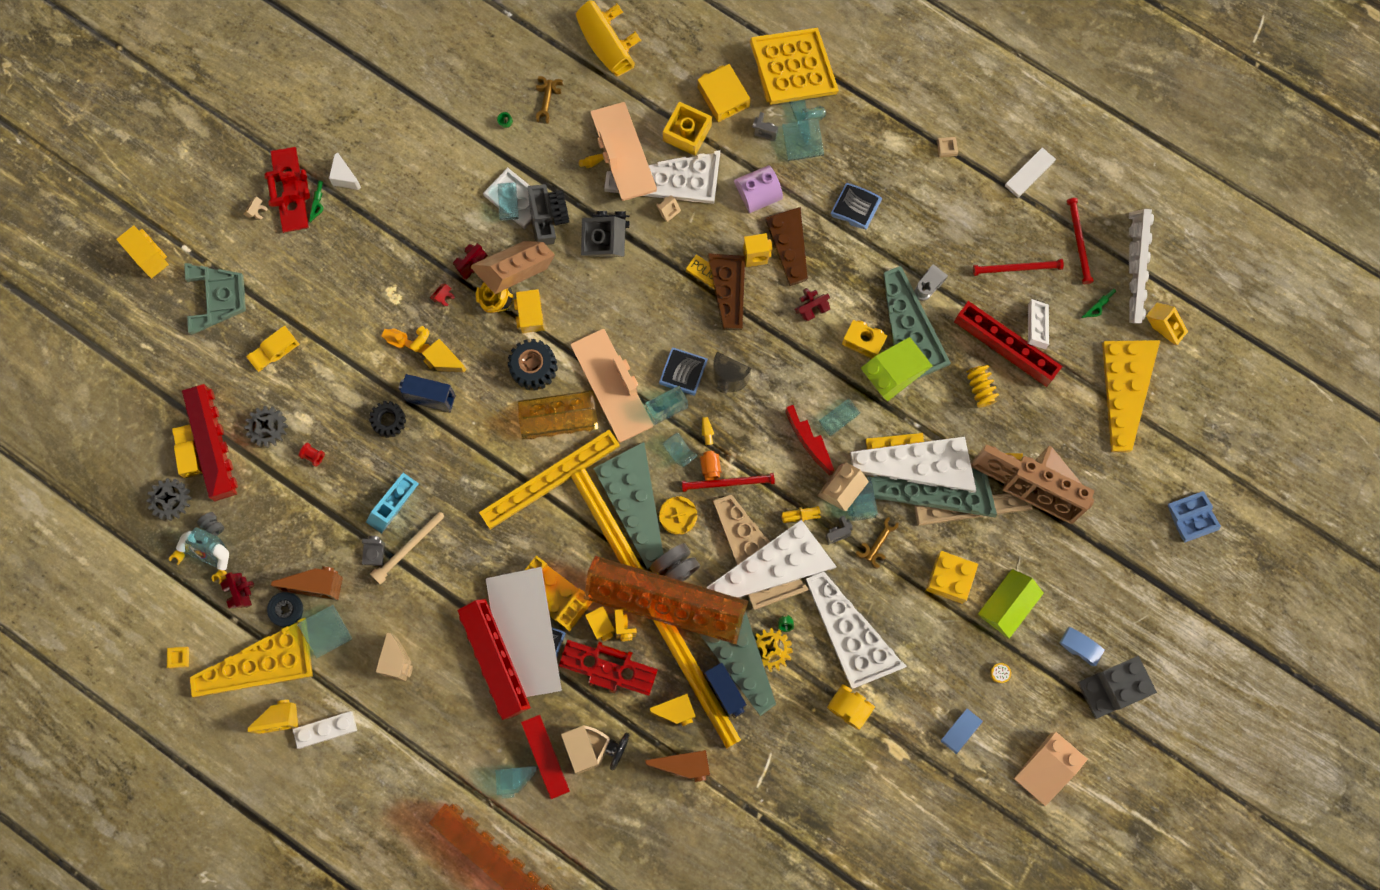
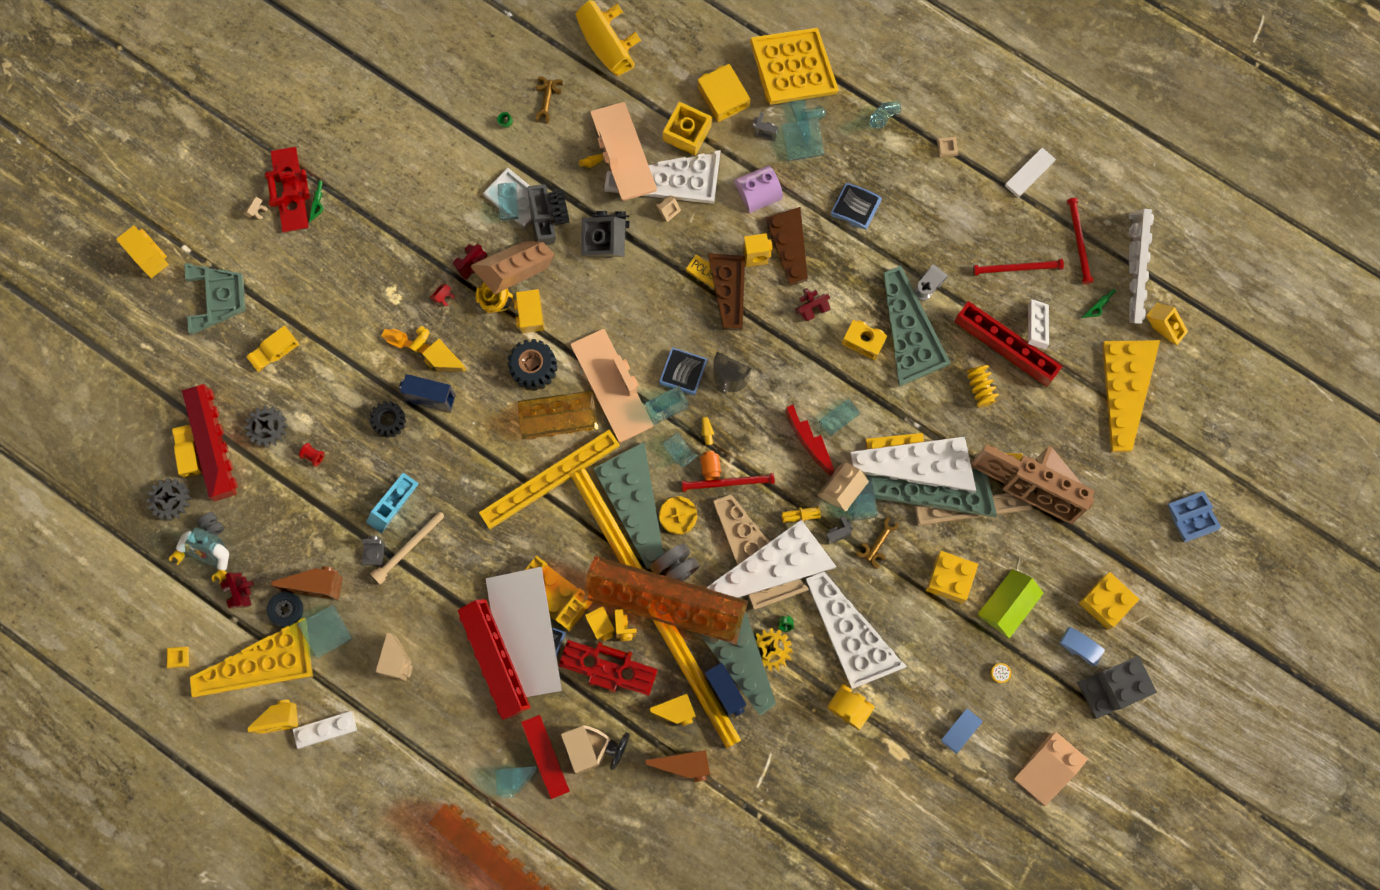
white slope [329,153,361,190] -> none
lime slope [861,337,933,401] -> none
none -> clear light blue arm [870,100,902,129]
none -> yellow brick [1078,572,1140,630]

